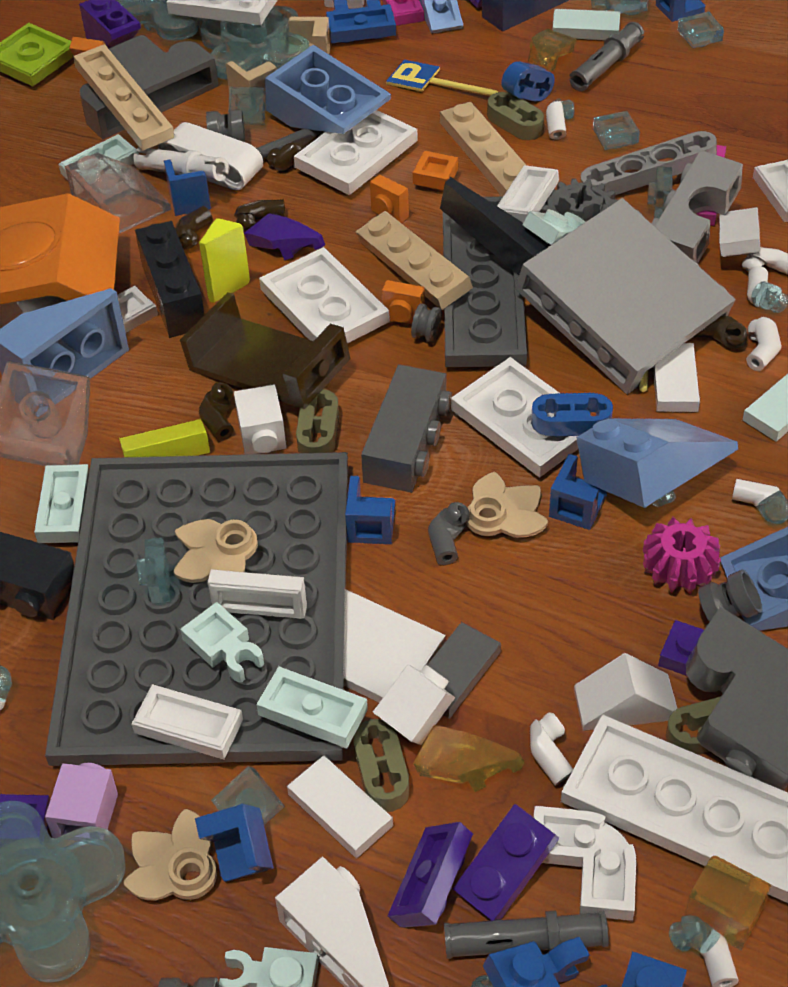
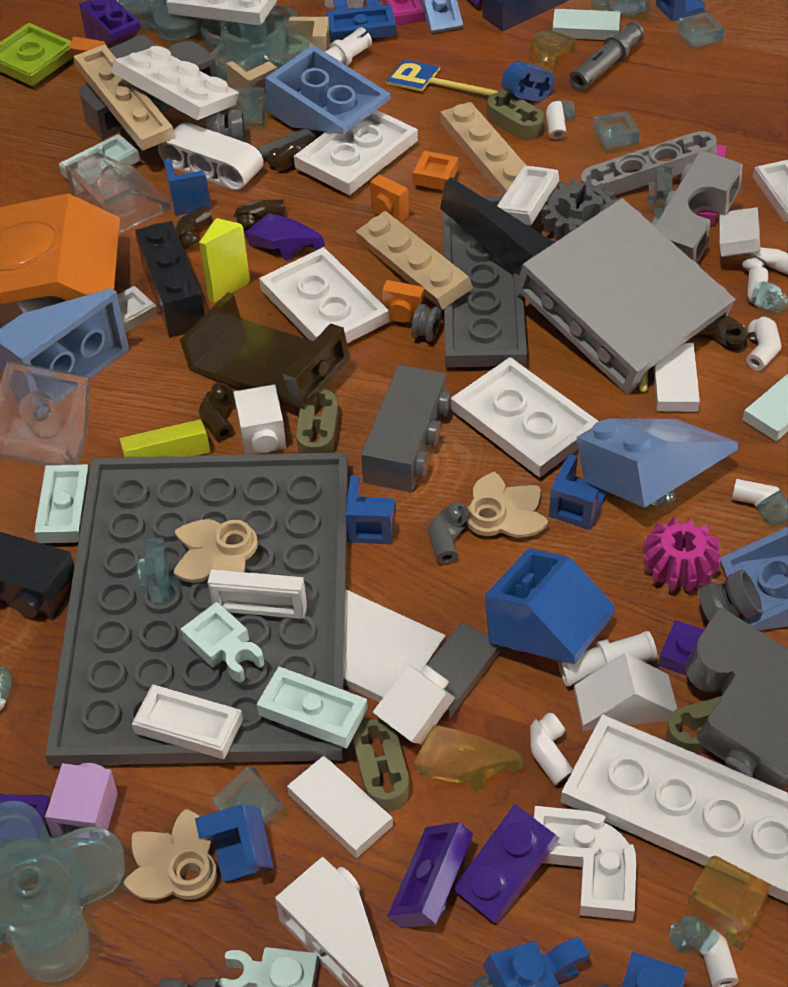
white pin [134,147,229,181] -> none
dark grey pin [444,910,609,959] -> none
light aqua plate [522,209,585,245] -> none
blue beam [531,393,613,436] -> none
none -> white plate [111,46,239,120]
none -> white pin [325,27,372,66]
none -> blue slope [485,548,615,664]
none -> white pin [557,631,658,687]

